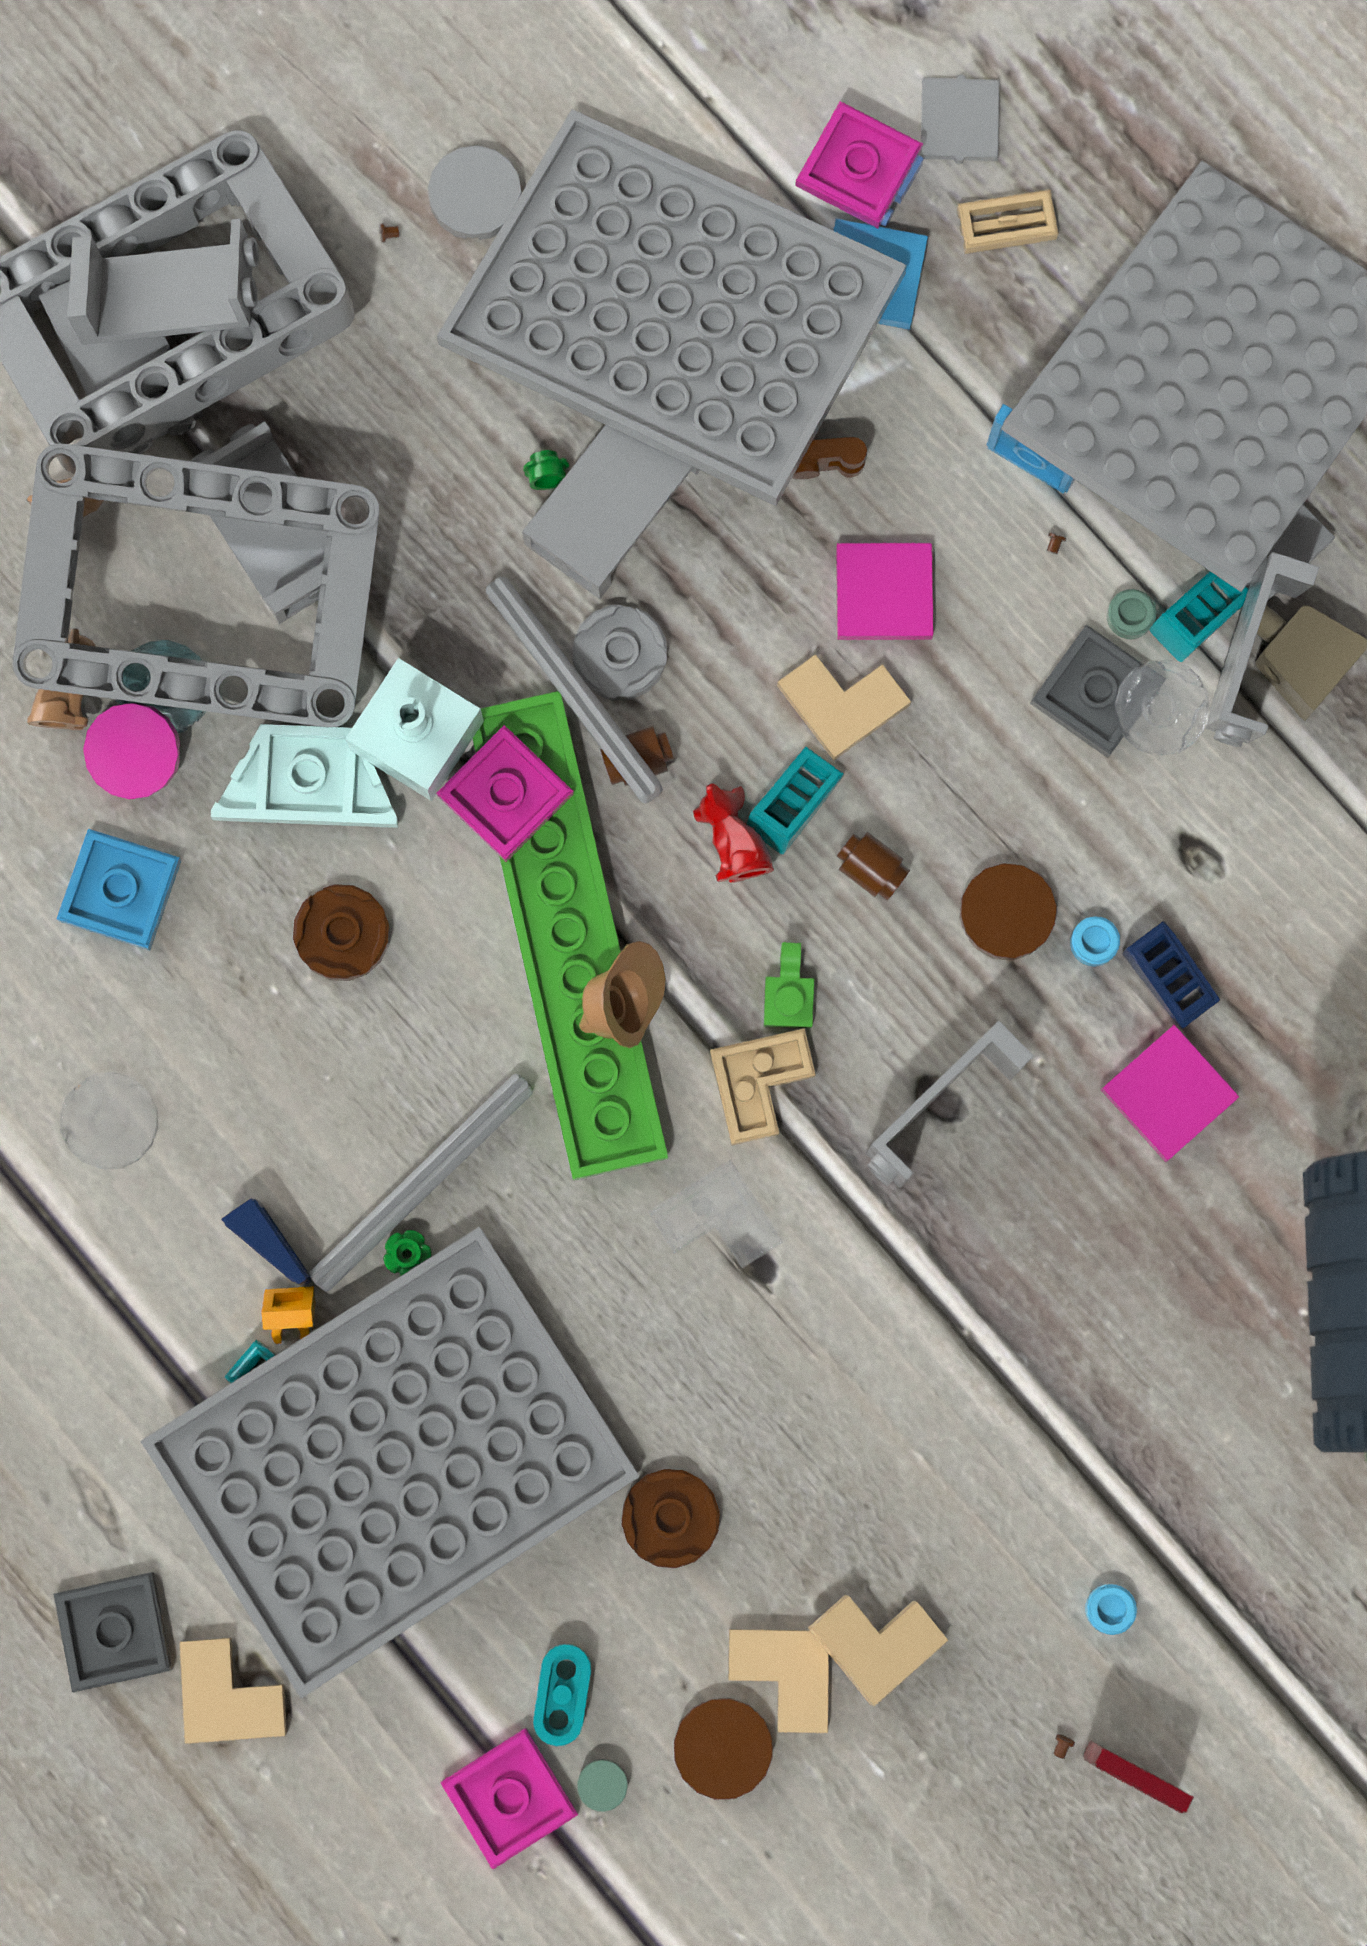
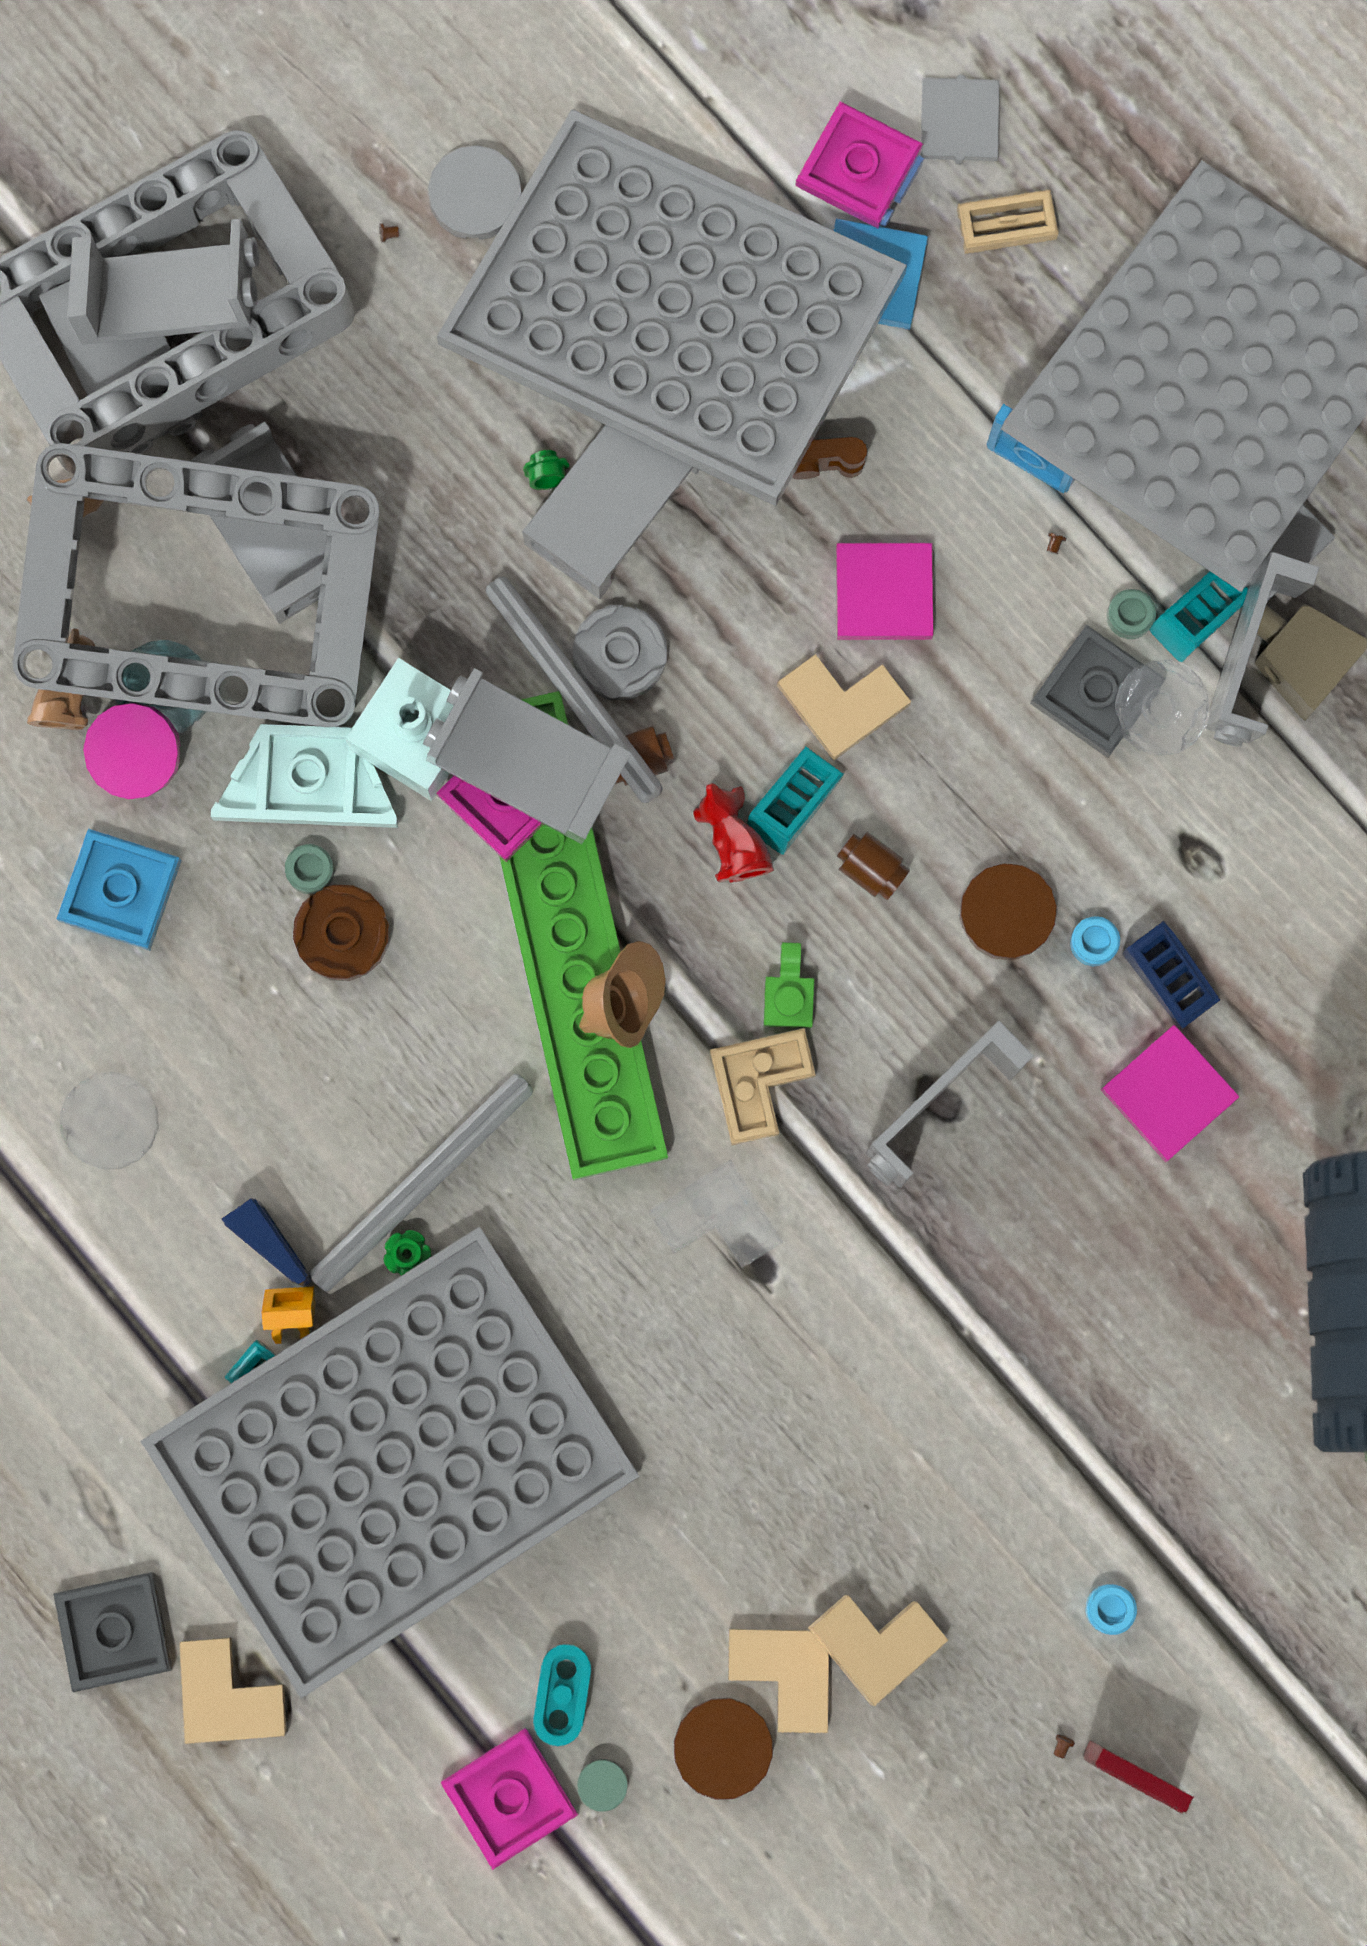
reddish brown tile [621,1469,720,1568] -> none
none -> sand green tile [285,844,334,894]
none -> light grey panel [423,668,631,844]

